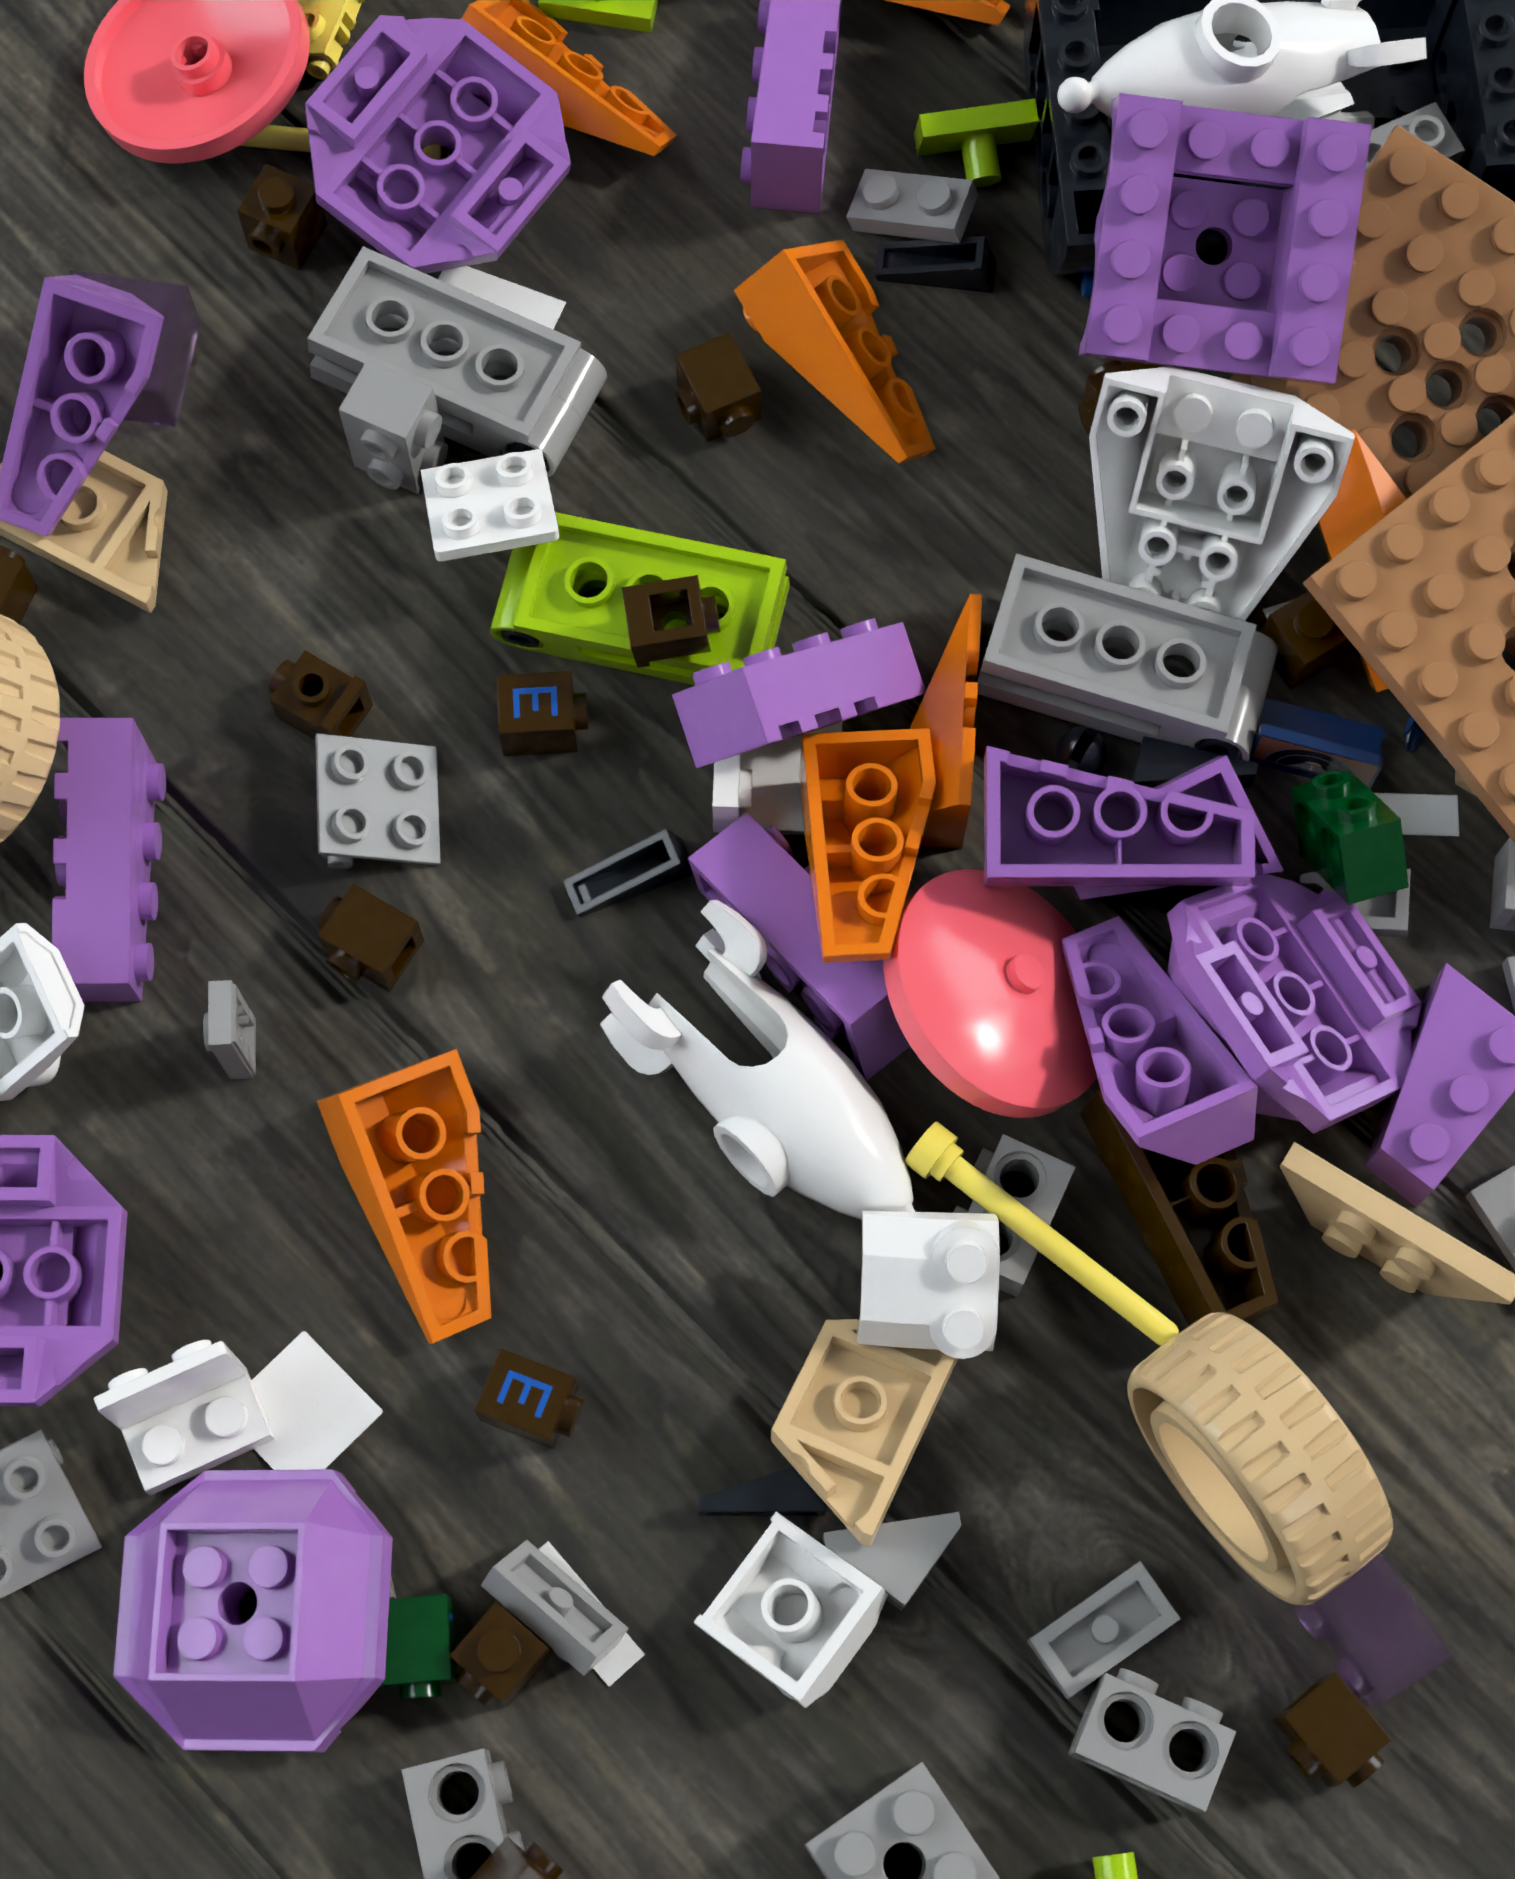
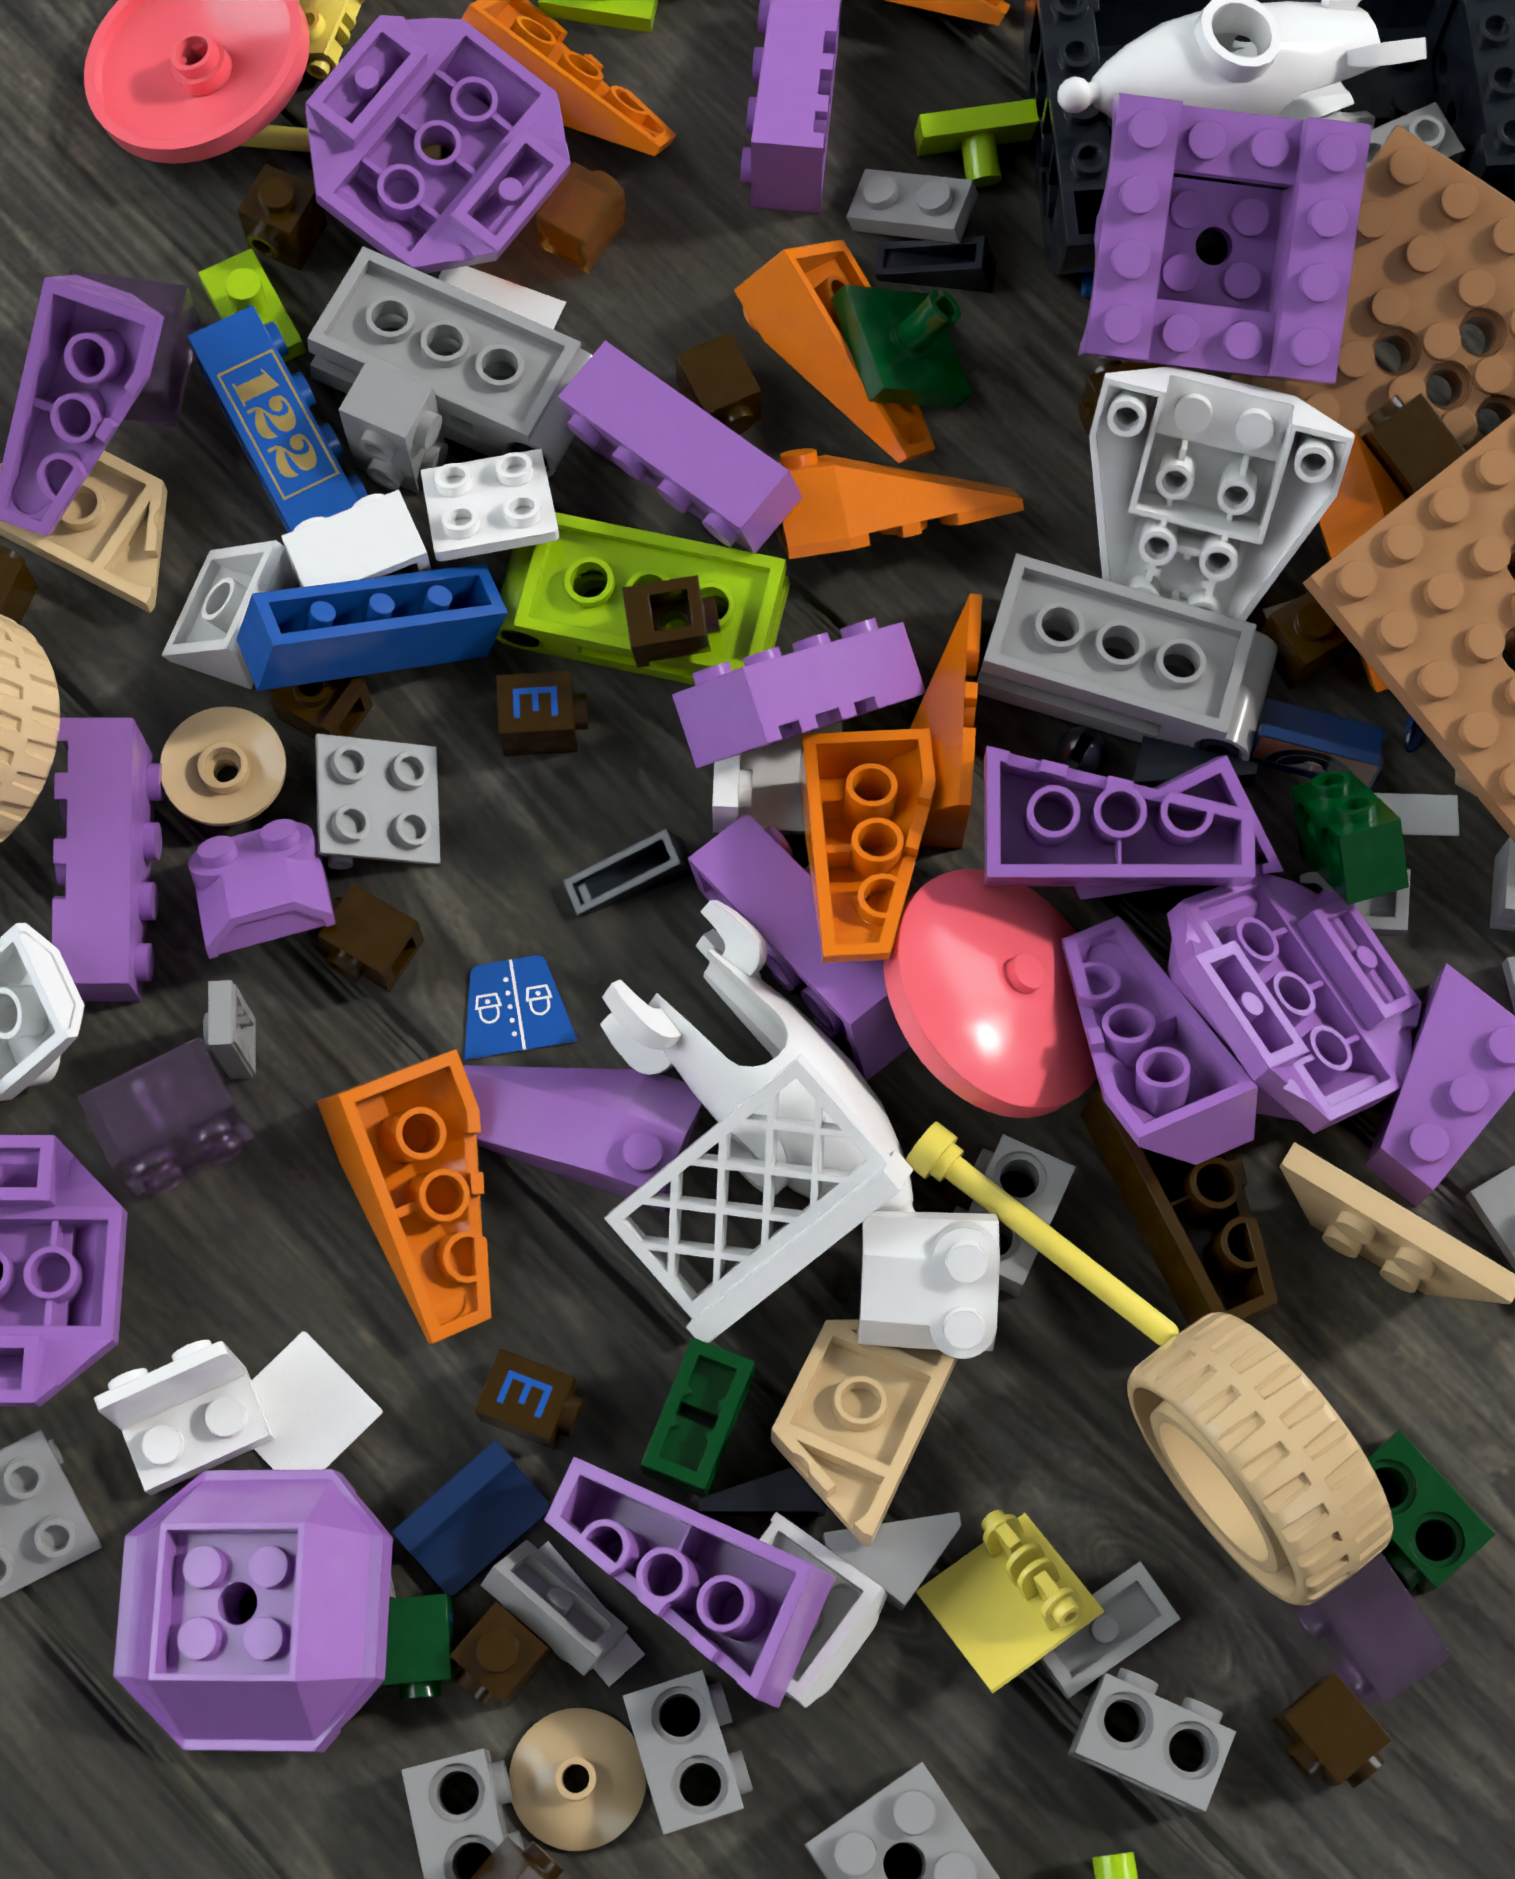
none -> clear purple brick [77,1036,255,1196]
none -> tan dish [160,706,287,826]
none -> white slope [161,540,298,689]
none -> blue brick [187,305,368,533]
none -> medium lavender slope [188,819,336,959]
none -> lime tile [198,248,306,363]
none -> blue brick [236,563,508,691]
none -> white brick [282,489,431,587]
none -> dark blue panel [392,1440,551,1597]
none -> medium lavender wedge [463,1065,704,1212]
none -> blue sticker [464,956,578,1060]
none -> tan dish [509,1708,647,1851]
none -> clear orange brick [536,162,627,273]
none -> medium lavender wedge [545,1457,836,1708]
none -> medium lavender wedge [558,341,802,554]
none -> white fence [604,1054,913,1343]
none -> light grey brick [623,1670,753,1836]
none -> dark green brick [641,1337,755,1497]
none -> orange wedge [775,448,1024,559]
none -> dark green tile [831,285,972,408]
none -> light yellow hinge [916,1510,1104,1694]
none -> dark brown brick [1361,393,1466,497]
none -> dark green brick [1366,1430,1496,1595]

